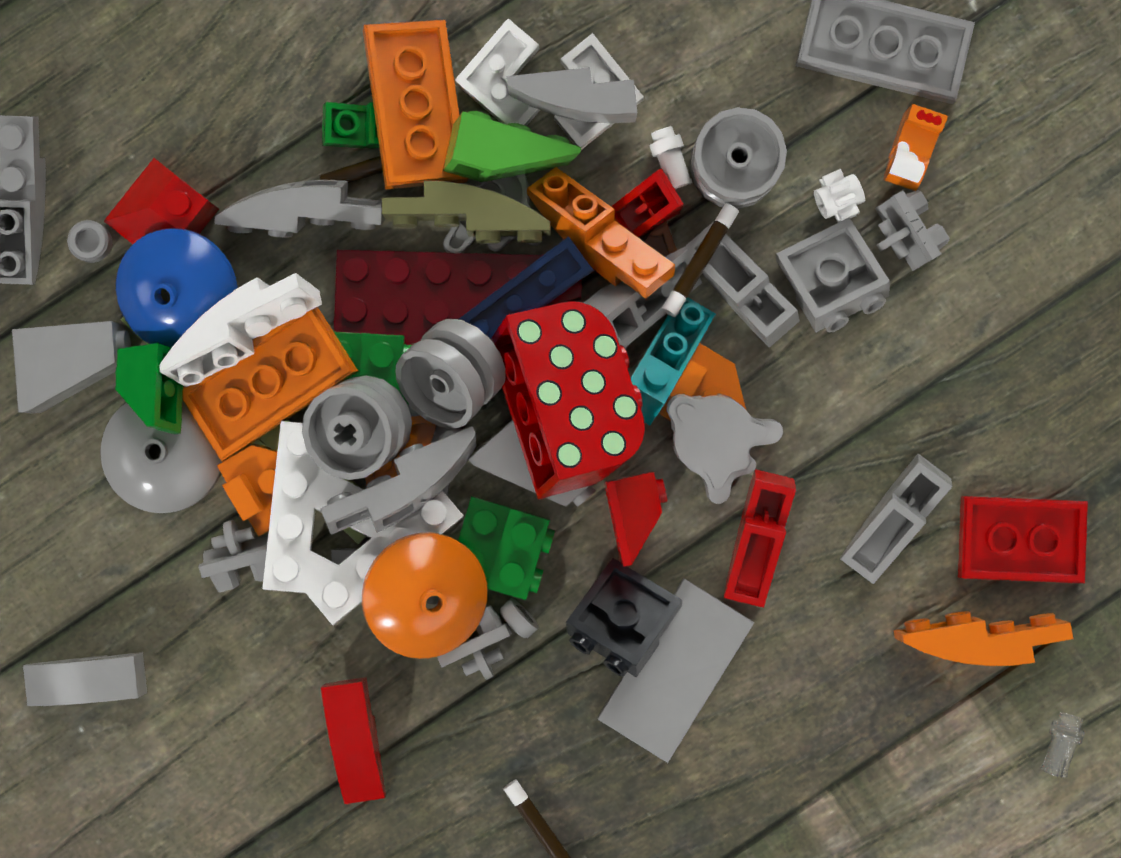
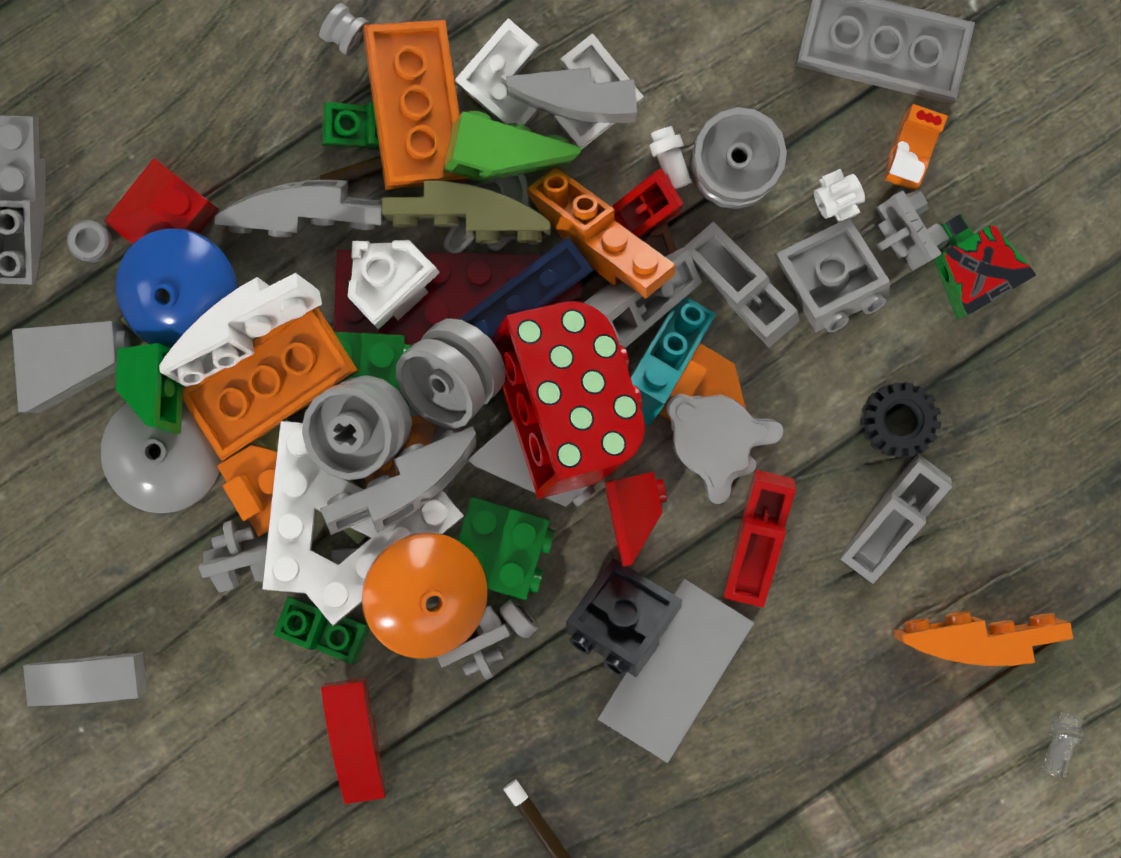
dark brown bar [661,203,739,317] -> none
red tile [958,496,1088,584] -> none
none -> green slope [273,596,370,664]
none -> light grey wheel [319,3,370,56]
none -> white plate [348,240,440,329]
none -> black tyre [860,382,941,457]
none -> torso [934,213,1036,319]

